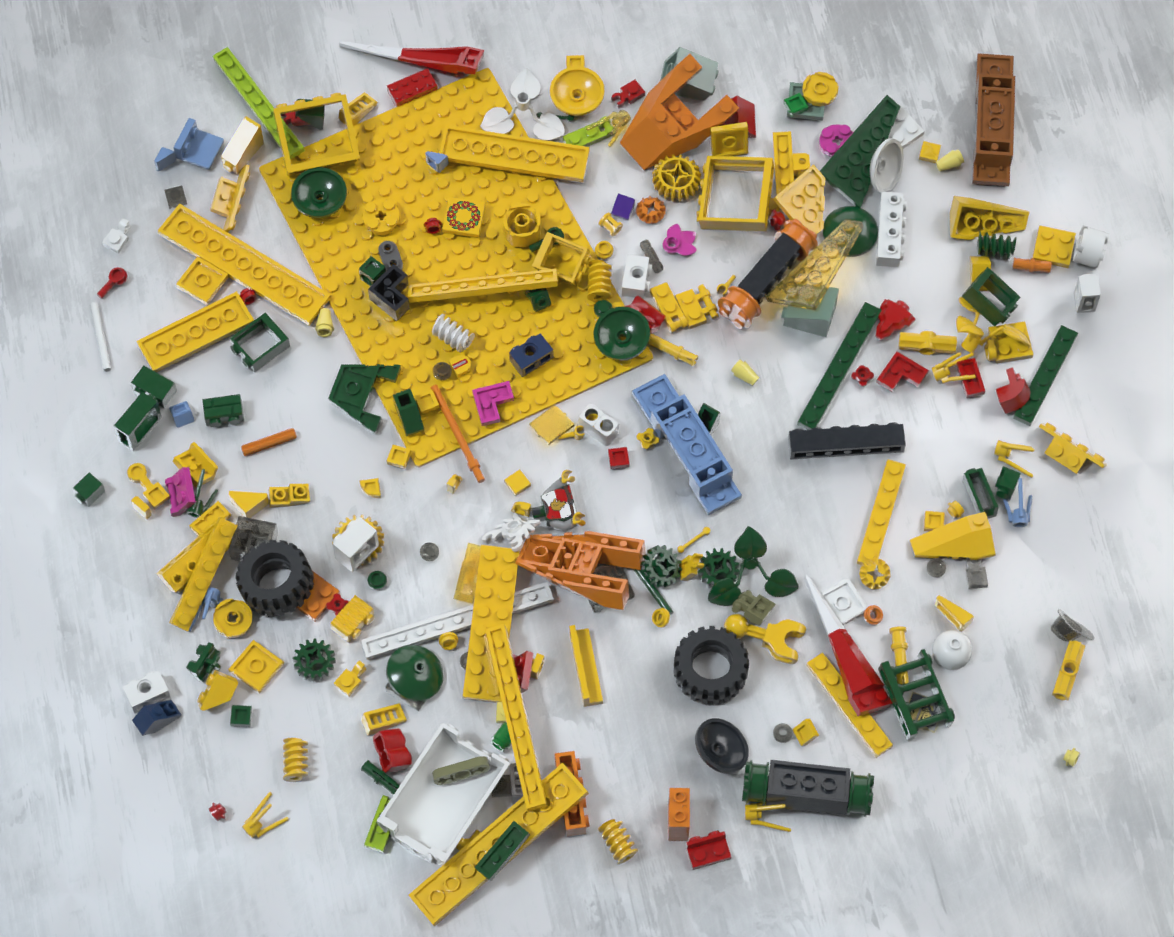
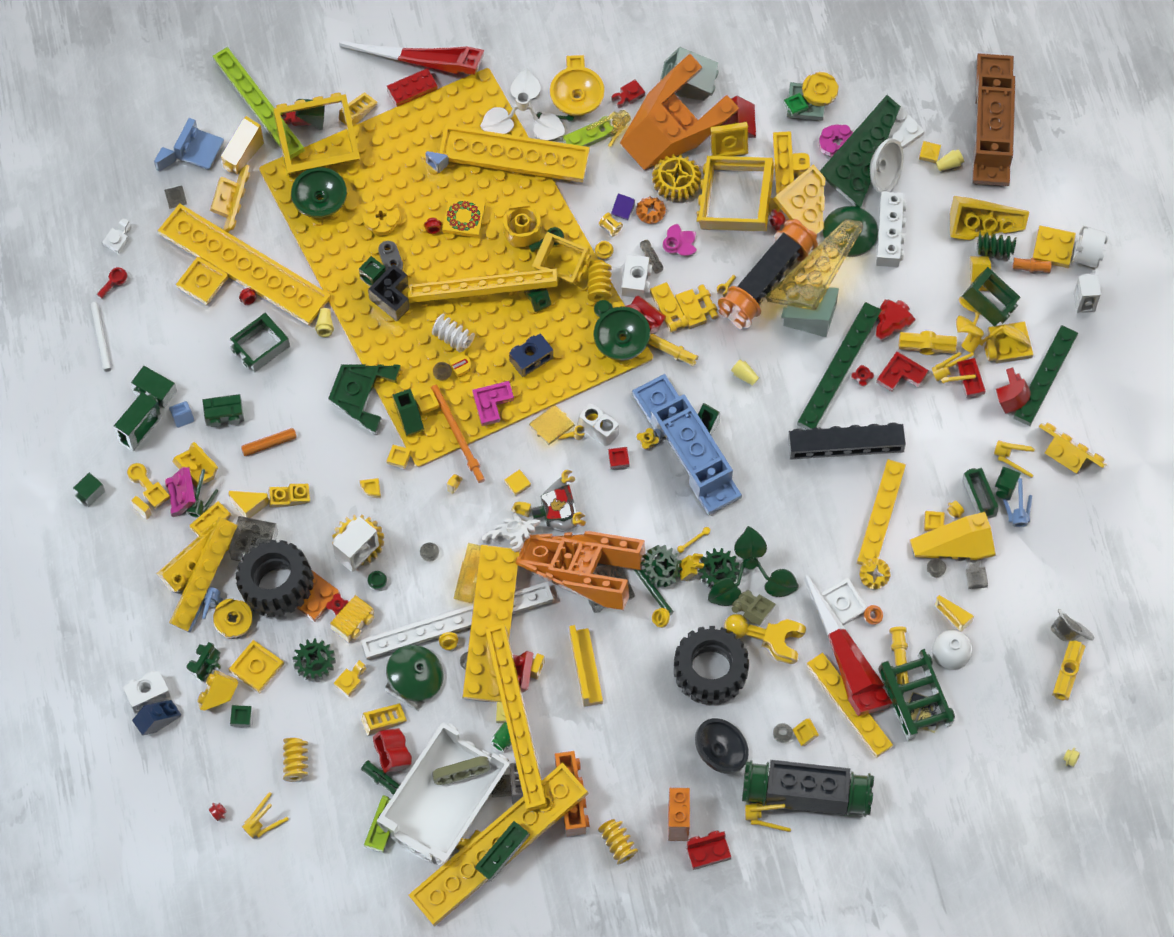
yellow plate [136,291,254,372] -> none

